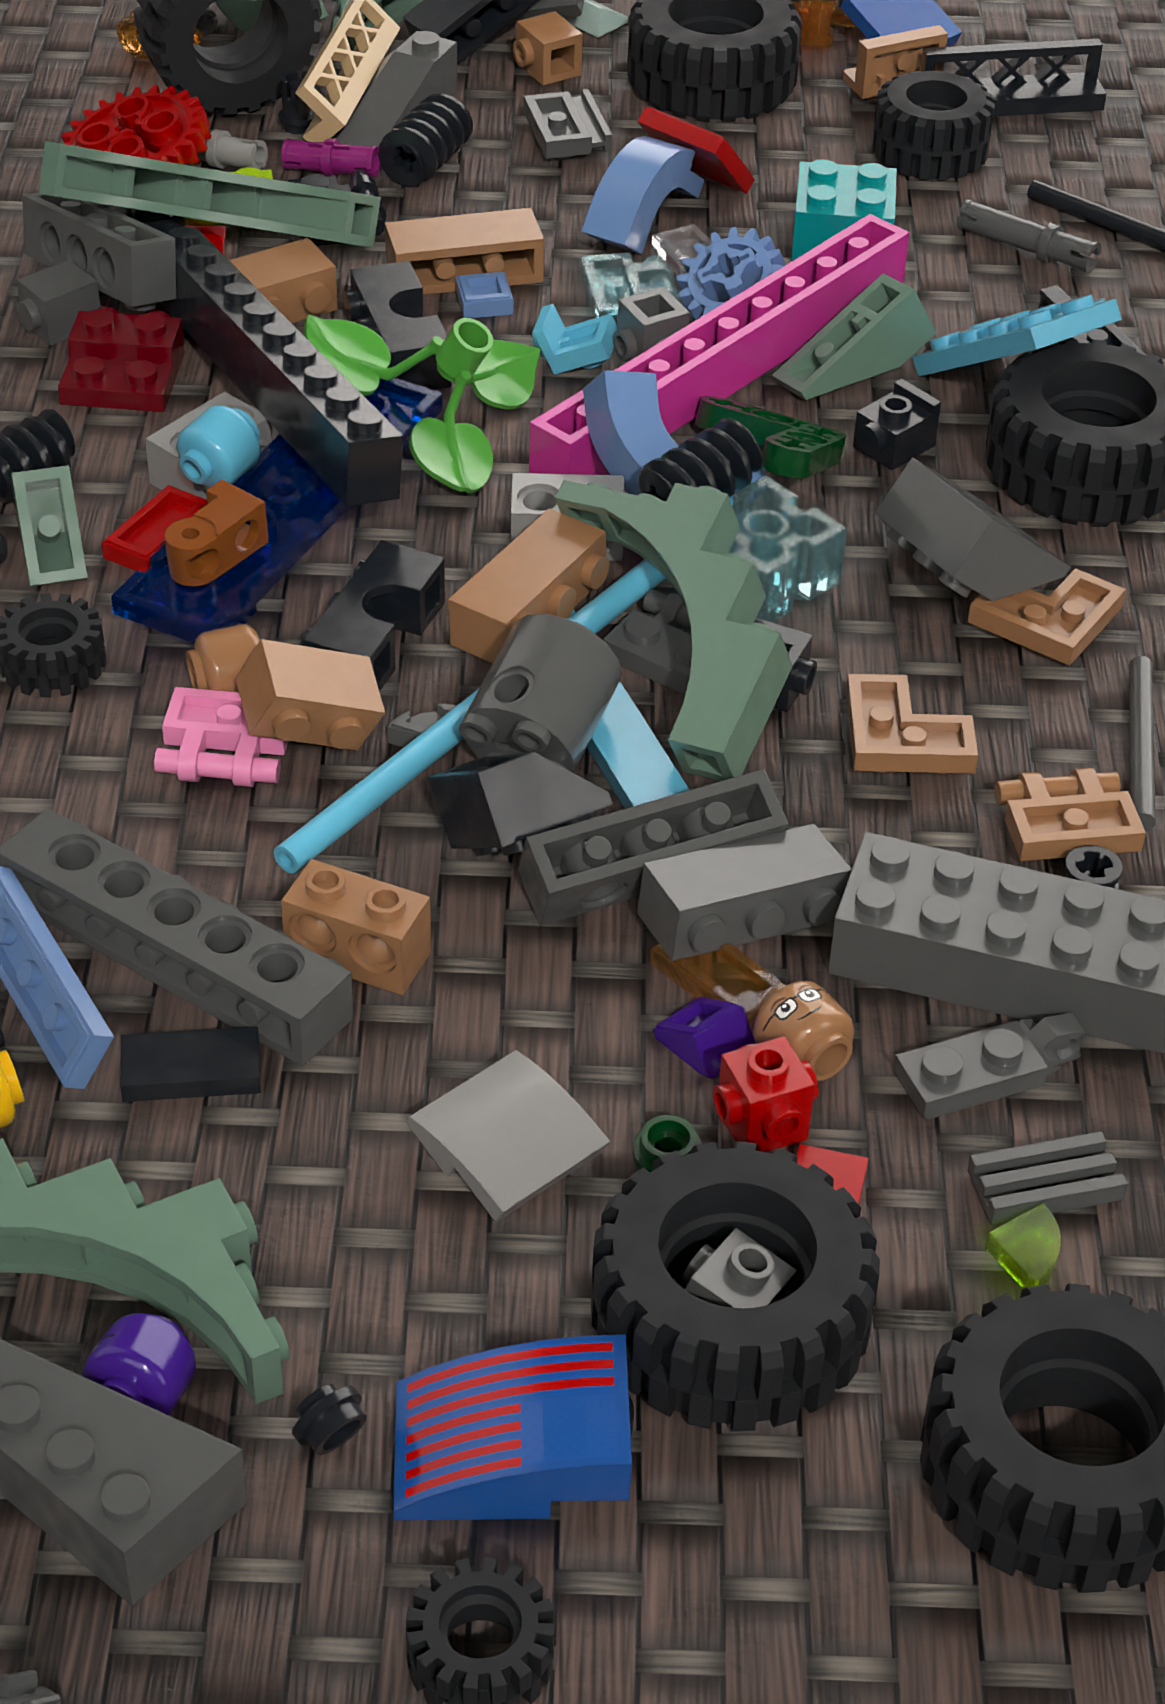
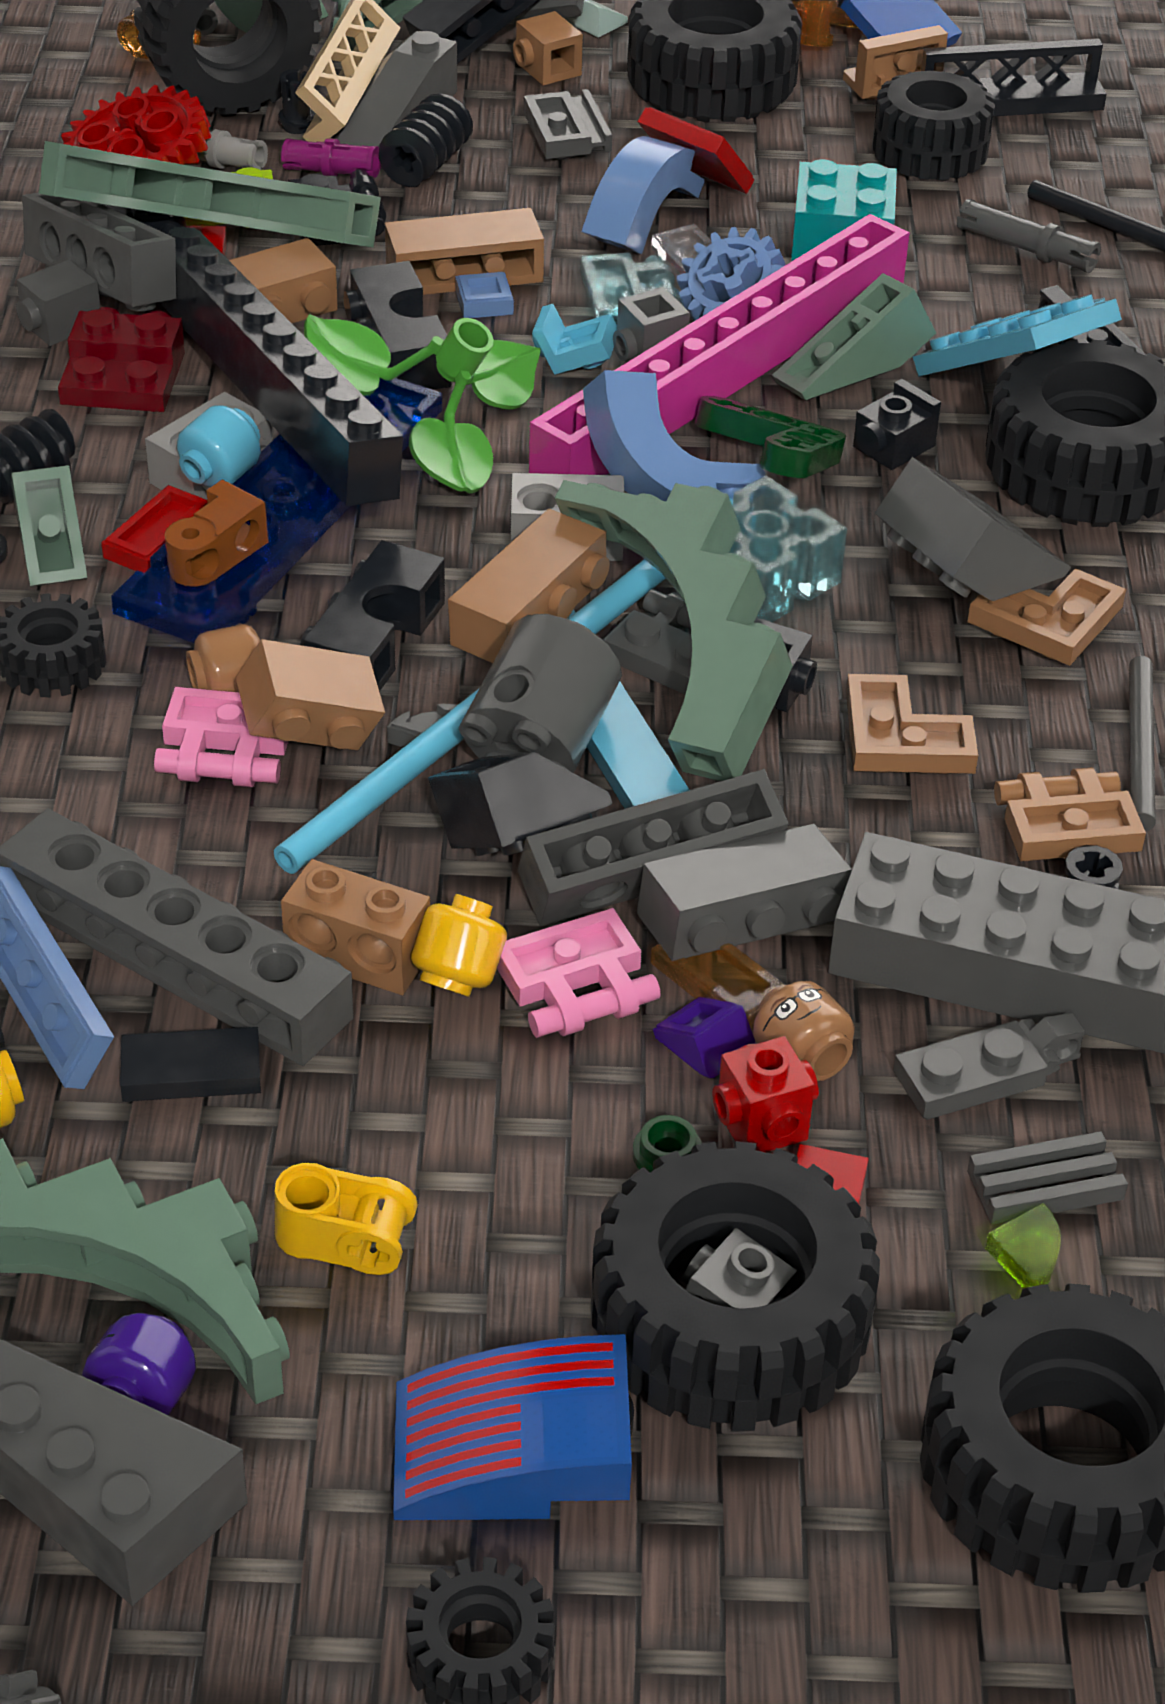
black plate [292,1384,367,1455] -> none
light grey slope [406,1050,610,1223] -> none
black piece [639,419,763,501] -> none
none -> yellow piece [275,1163,418,1275]
none -> yellow head [410,894,507,997]
none -> bright pink plate [497,908,661,1038]

